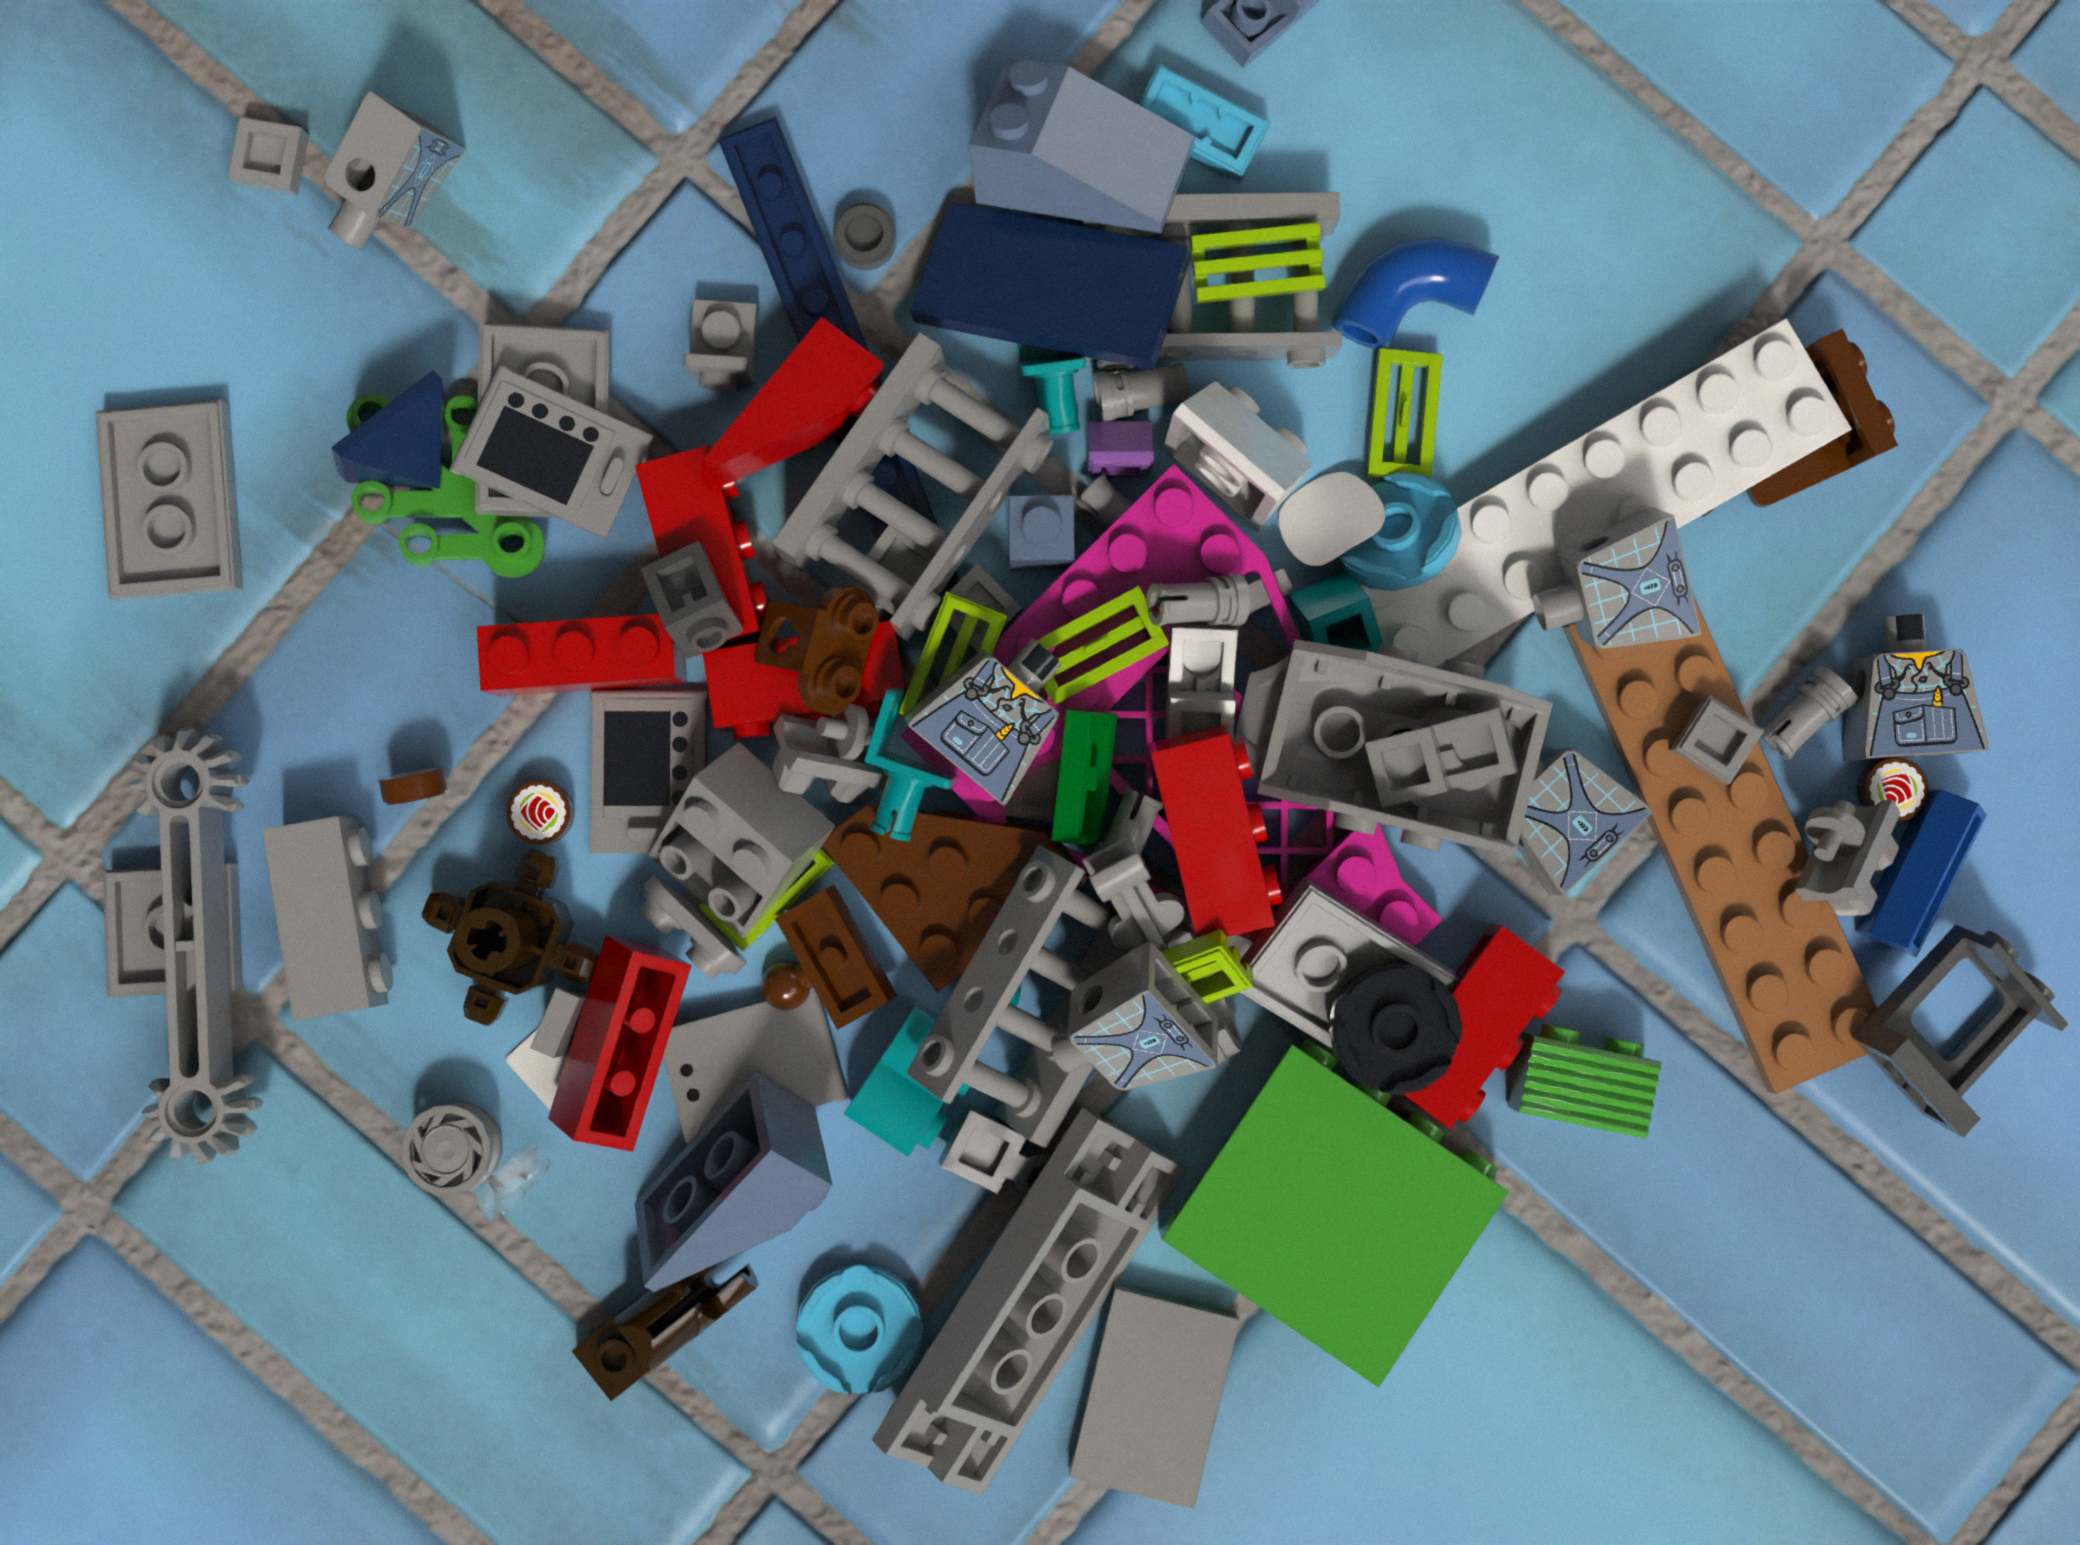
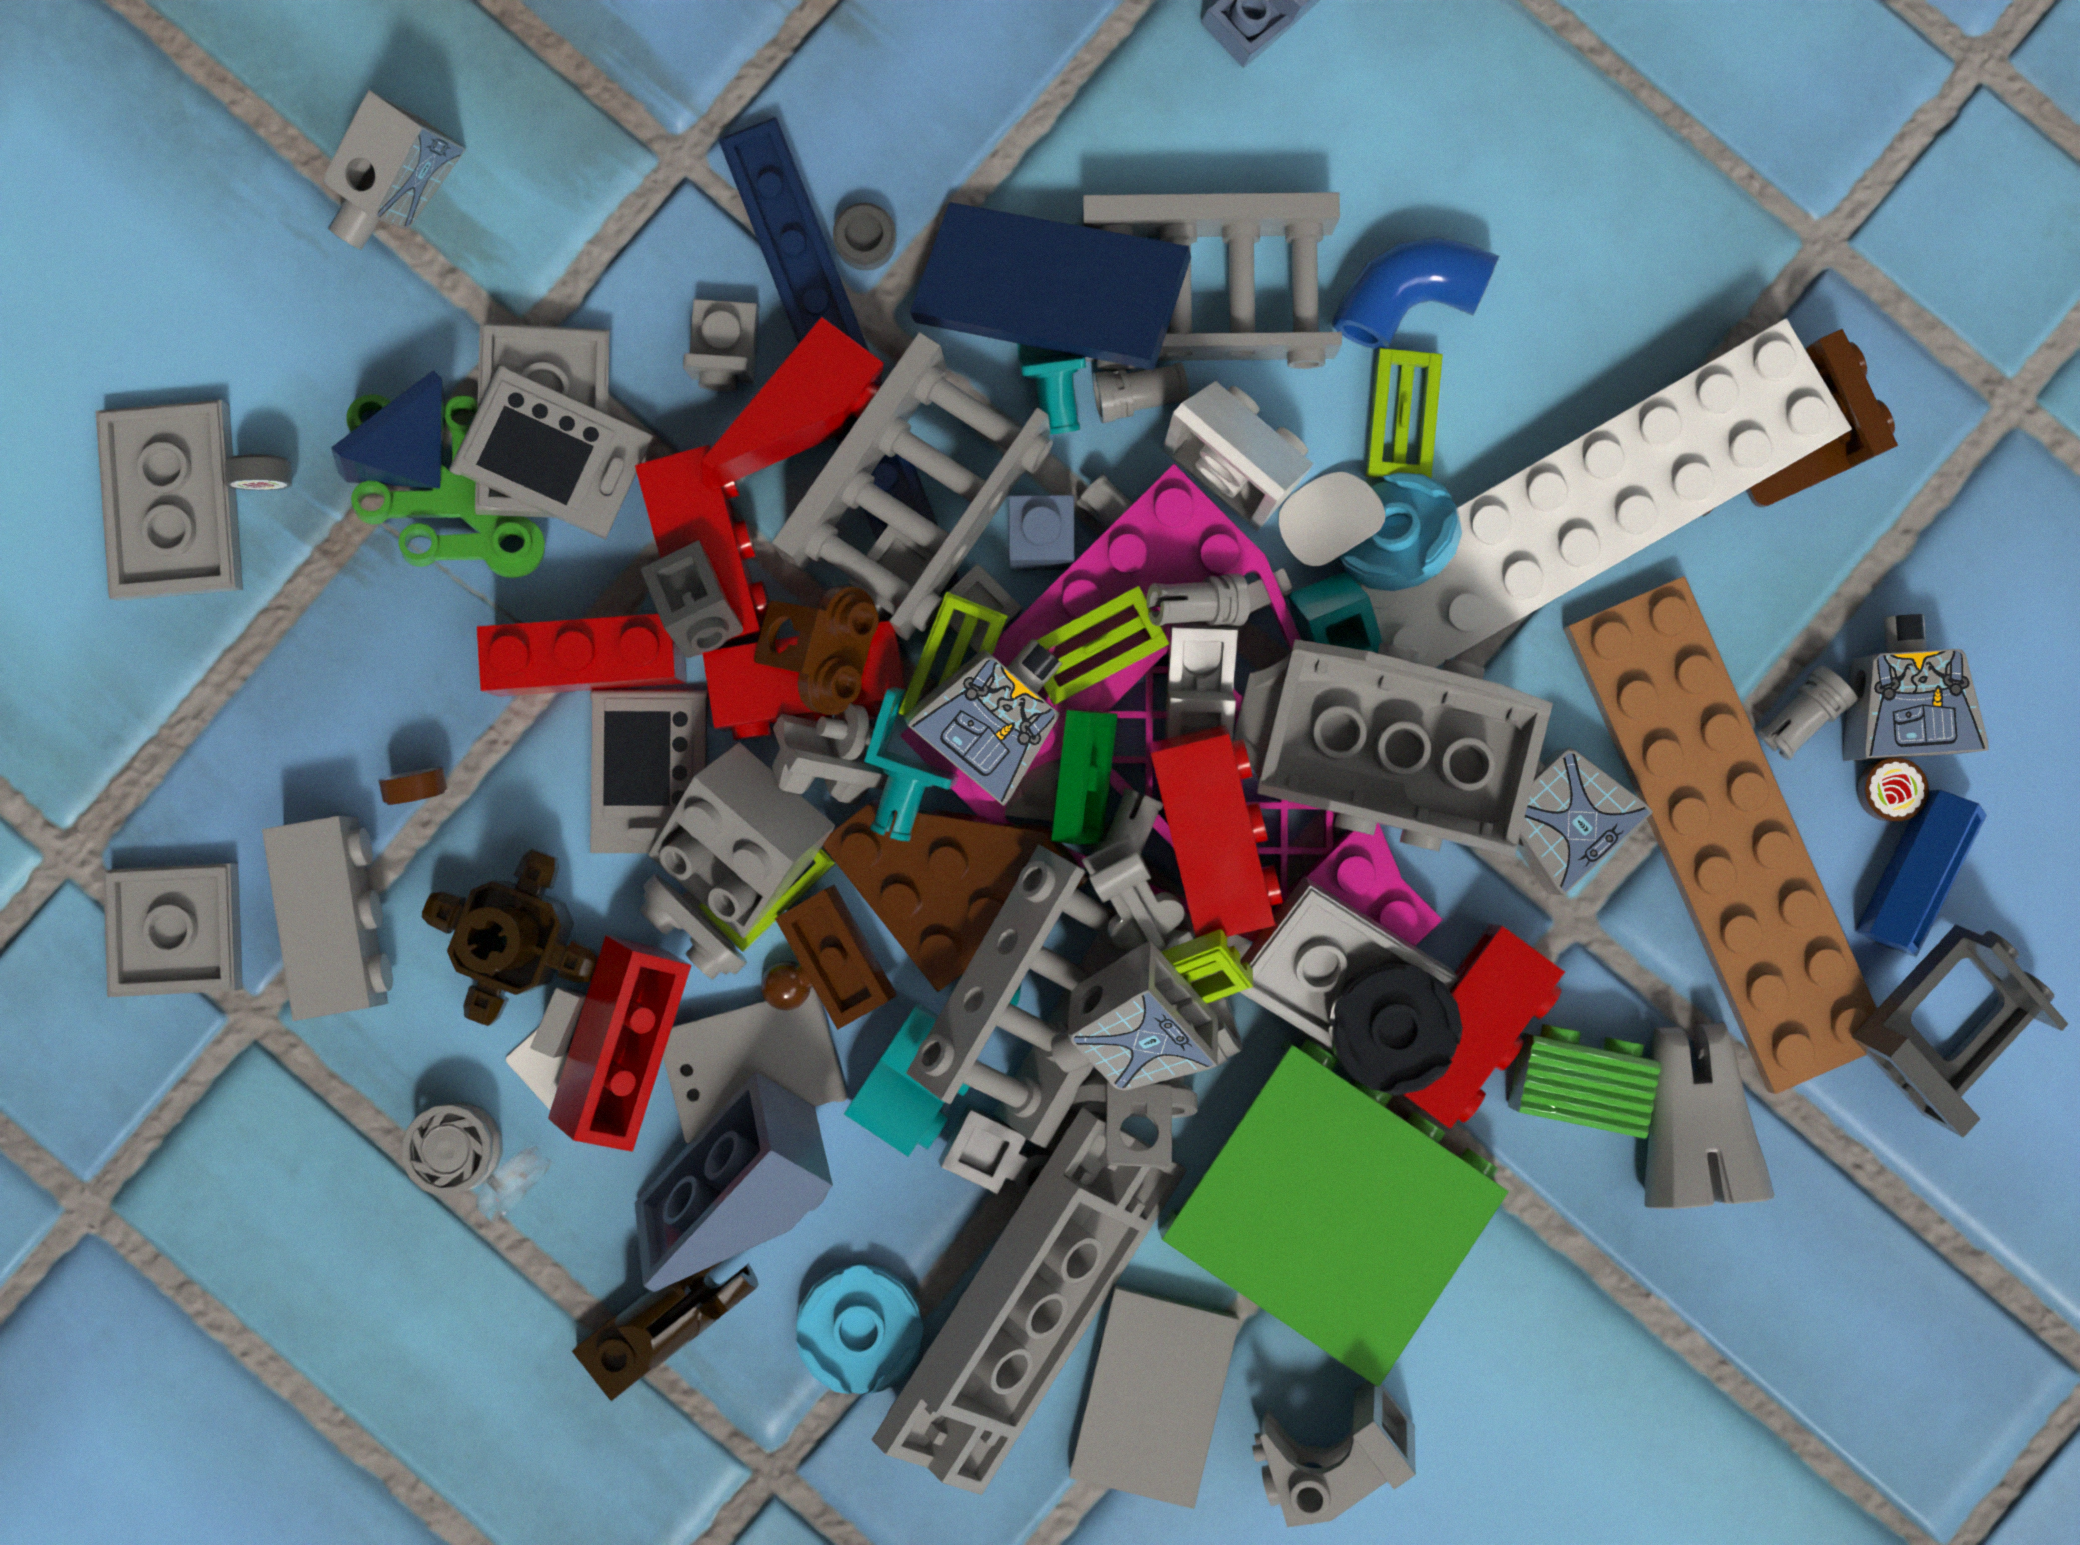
light grey arm [128,728,264,1164] -> none
light grey tile [228,117,309,196] -> none
tile [507,781,575,844] -> none
sand blue slope [969,57,1195,233] -> none
medium lavender slope [1088,421,1154,477] -> none
medium azure plate [1138,63,1271,183] -> none
lime tile [1190,222,1326,304] -> none
light grey slope [1365,707,1518,808] -> none
light grey torso [1533,507,1702,649] -> none
light grey tile [1669,695,1764,785] -> none
light grey hips [1795,800,1901,915] -> none
none -> dark grey tile [224,454,292,490]
none -> light grey bracket [1070,1069,1198,1167]
none -> light grey tile [1252,1380,1416,1527]
none -> light grey piece [1644,1022,1774,1209]

